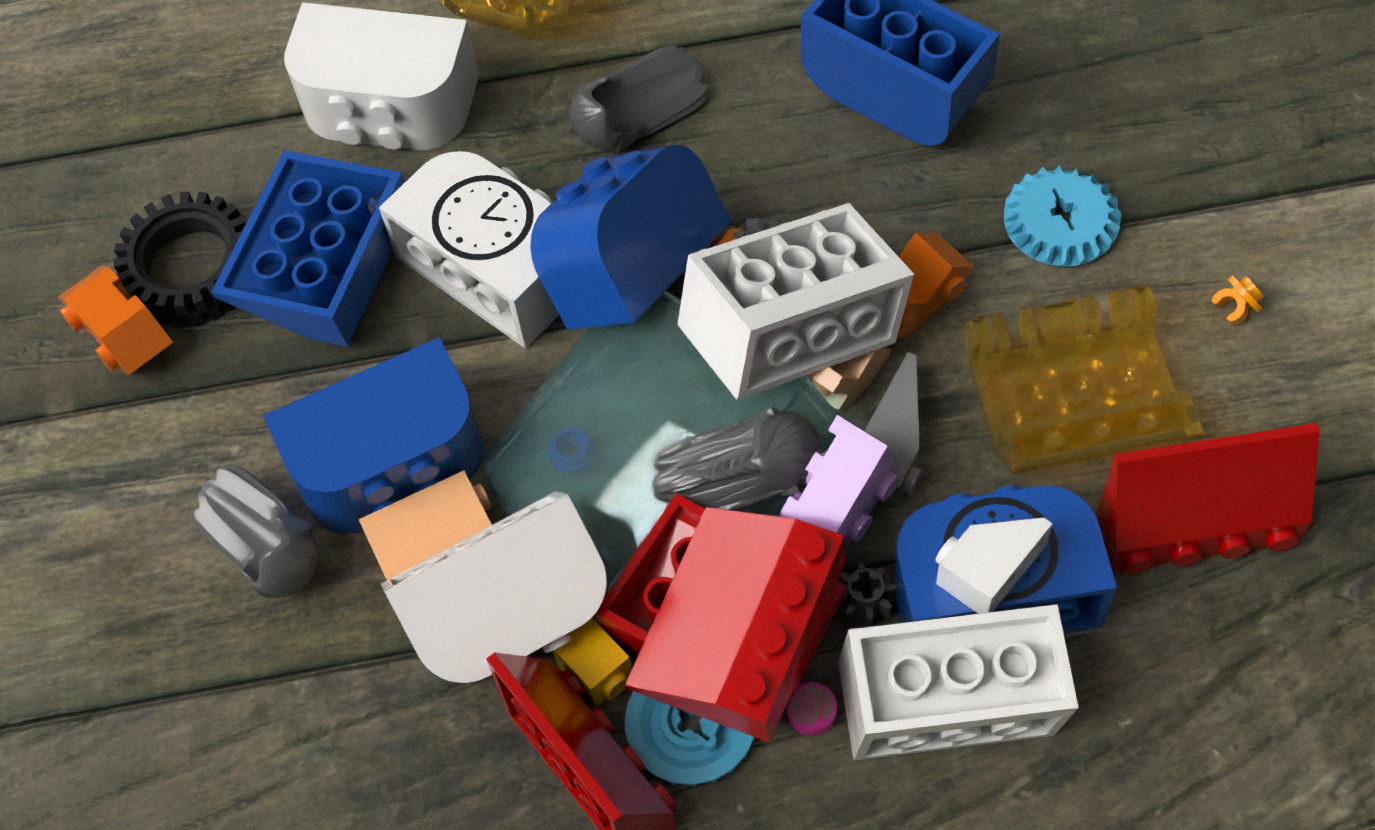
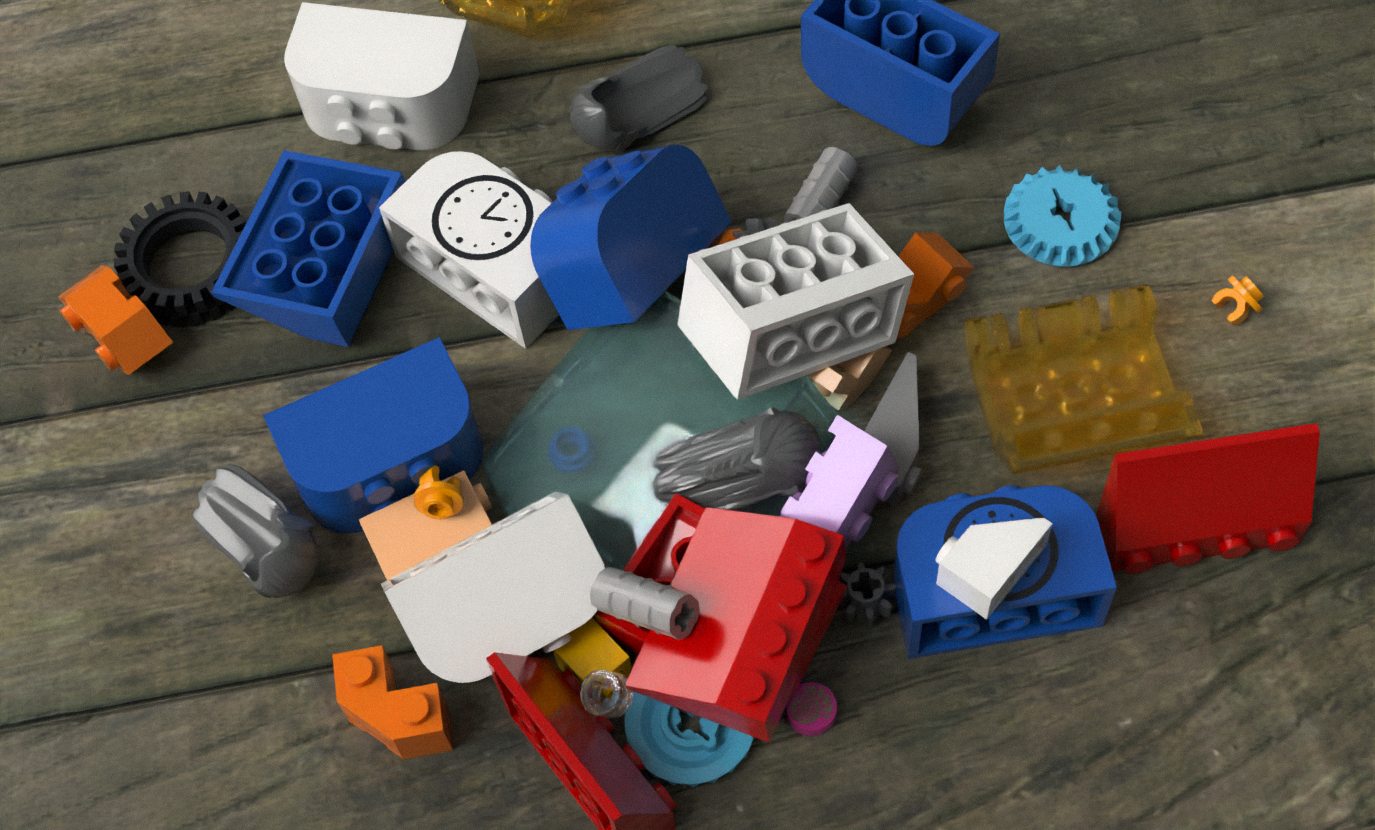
white brick [838,604,1079,761] -> none
none -> orange brick [332,645,453,760]
none -> light orange plate [414,465,463,519]
none -> clear bush [580,669,633,718]
none -> light grey axle [590,567,699,640]
none -> light grey axle [784,147,858,223]

